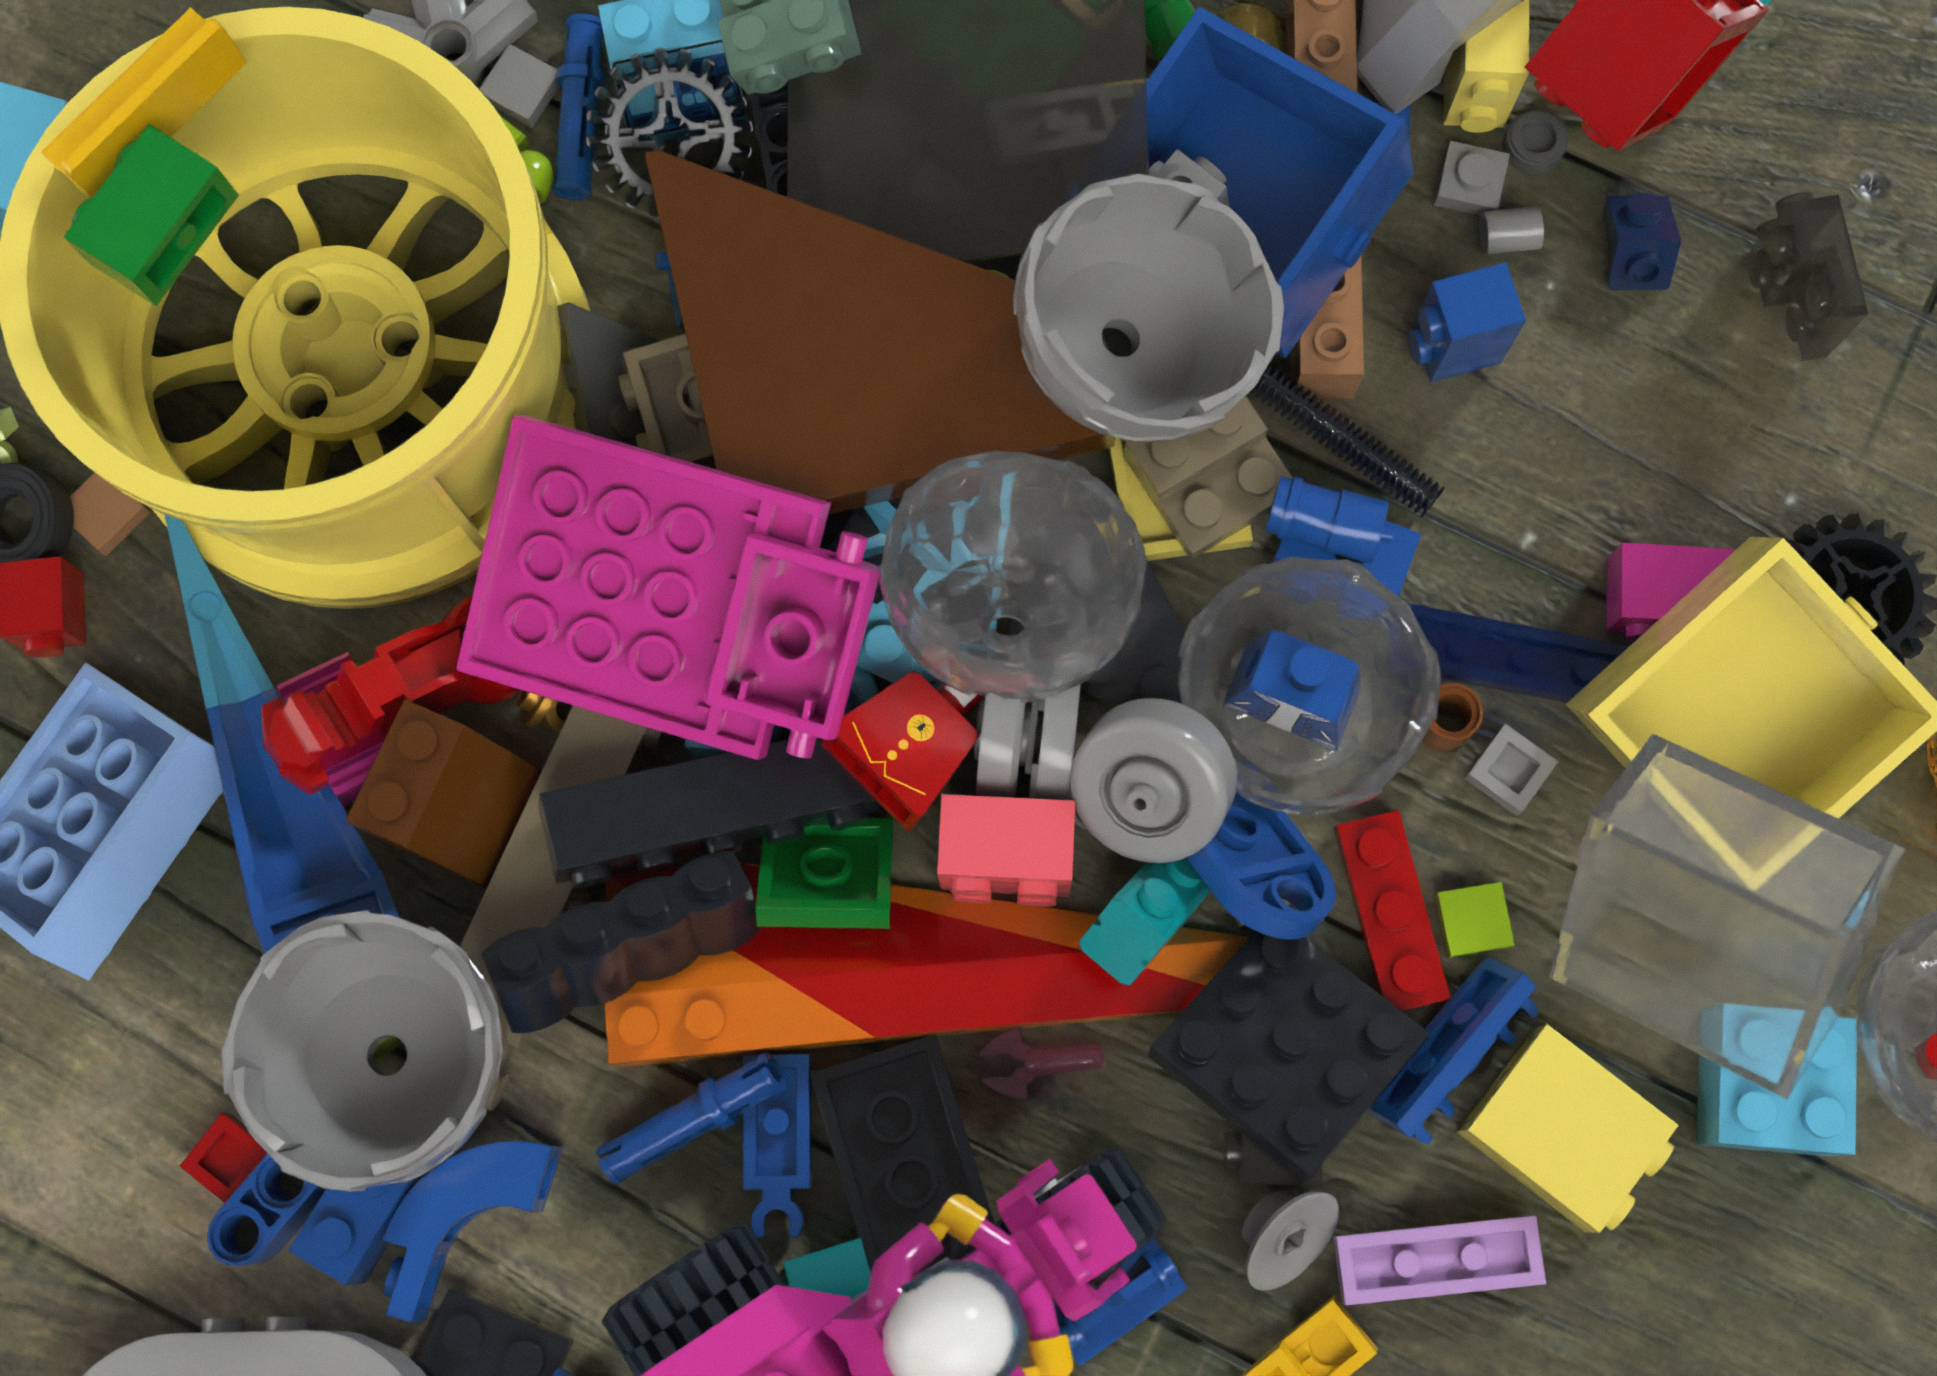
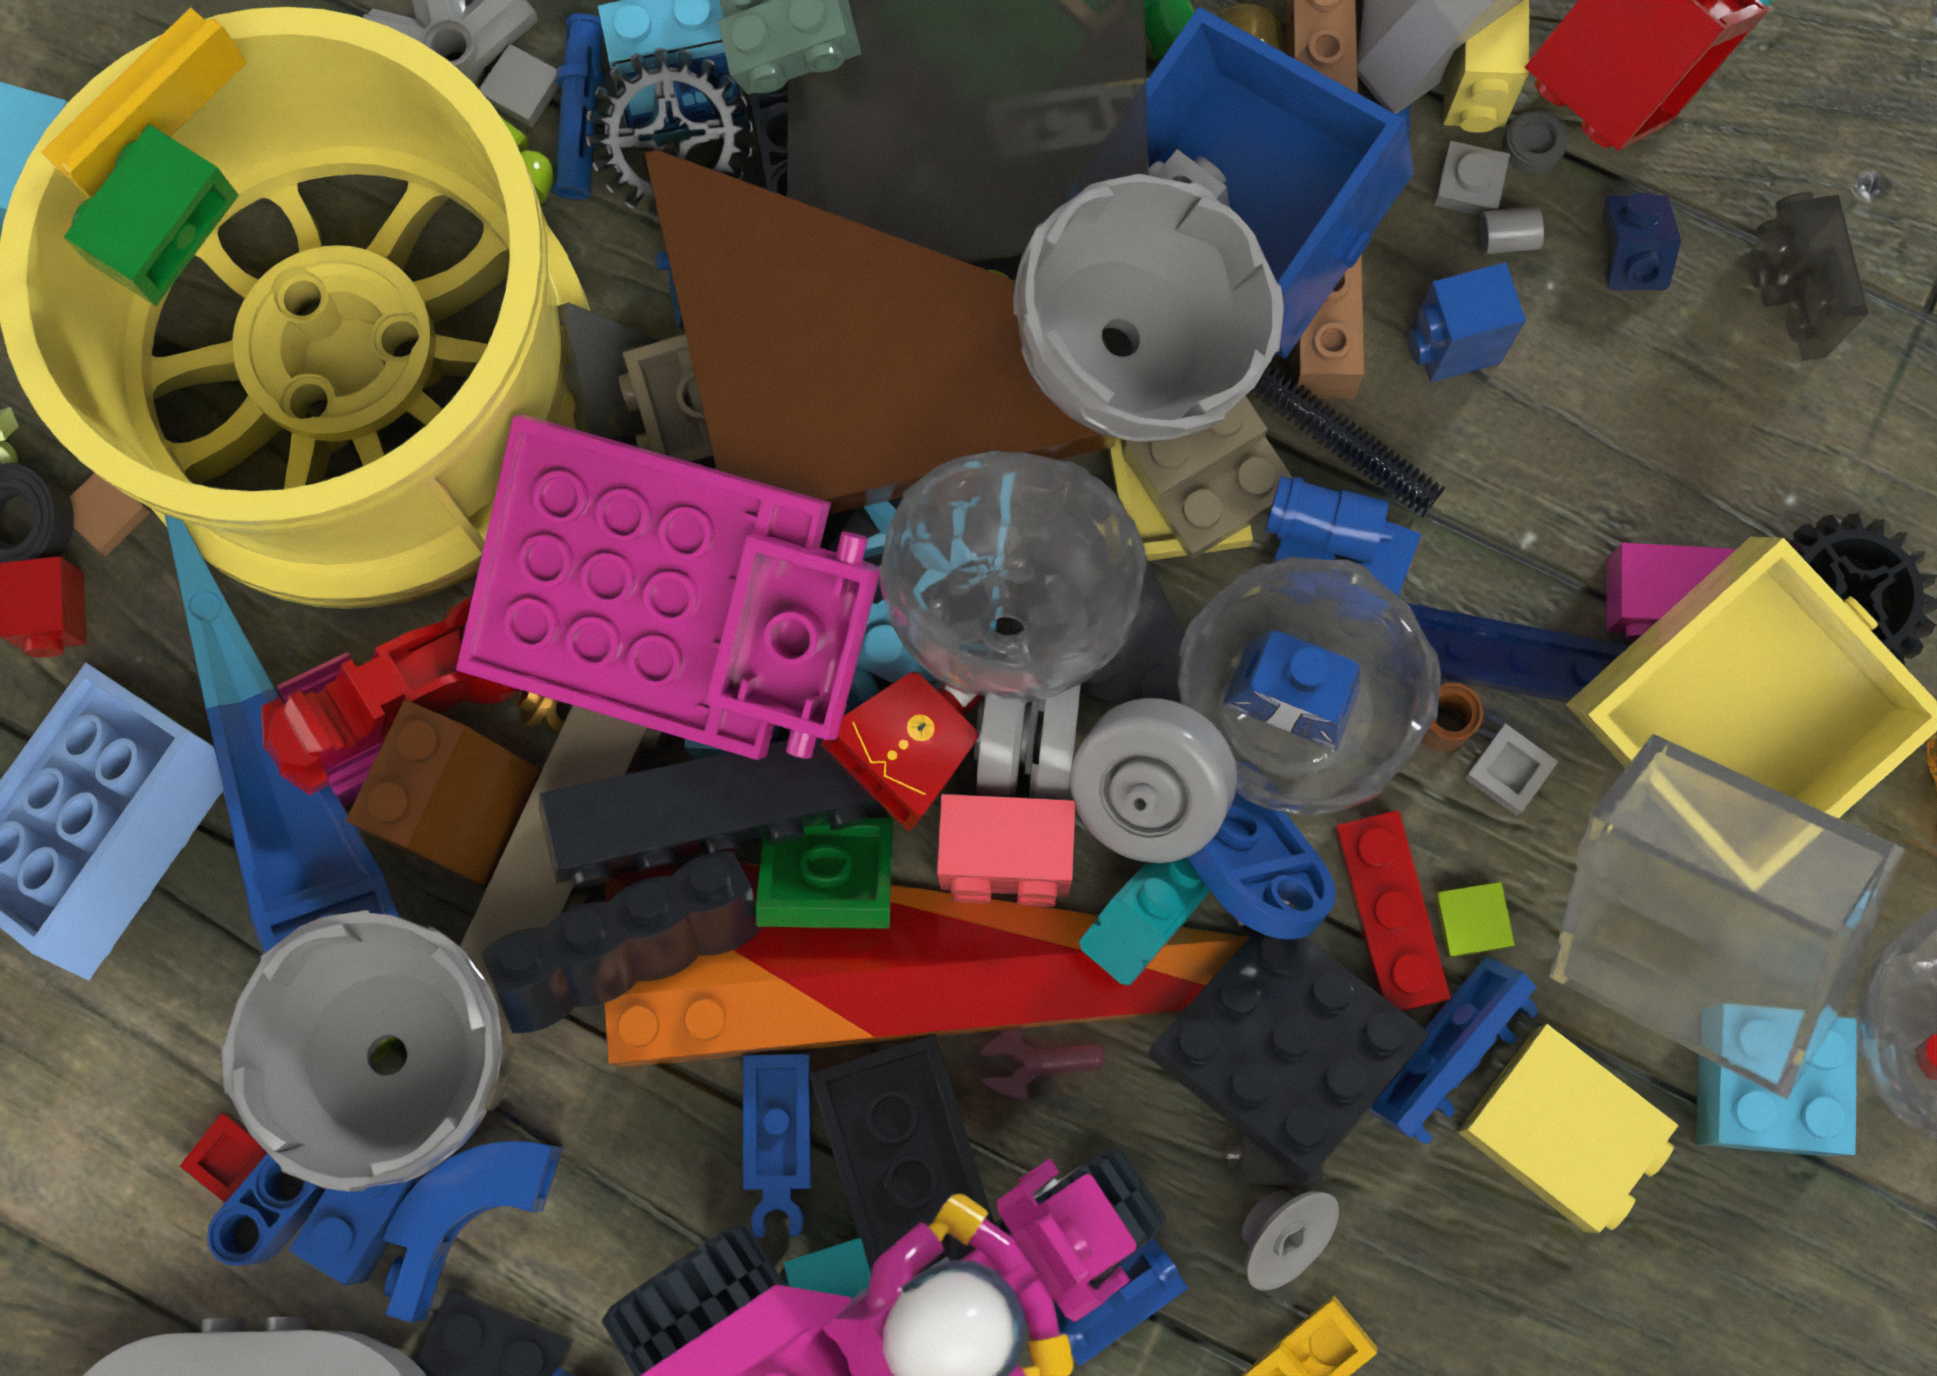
blue pin [596,1052,786,1185] -> none
lavender plate [1333,1215,1546,1305] -> none

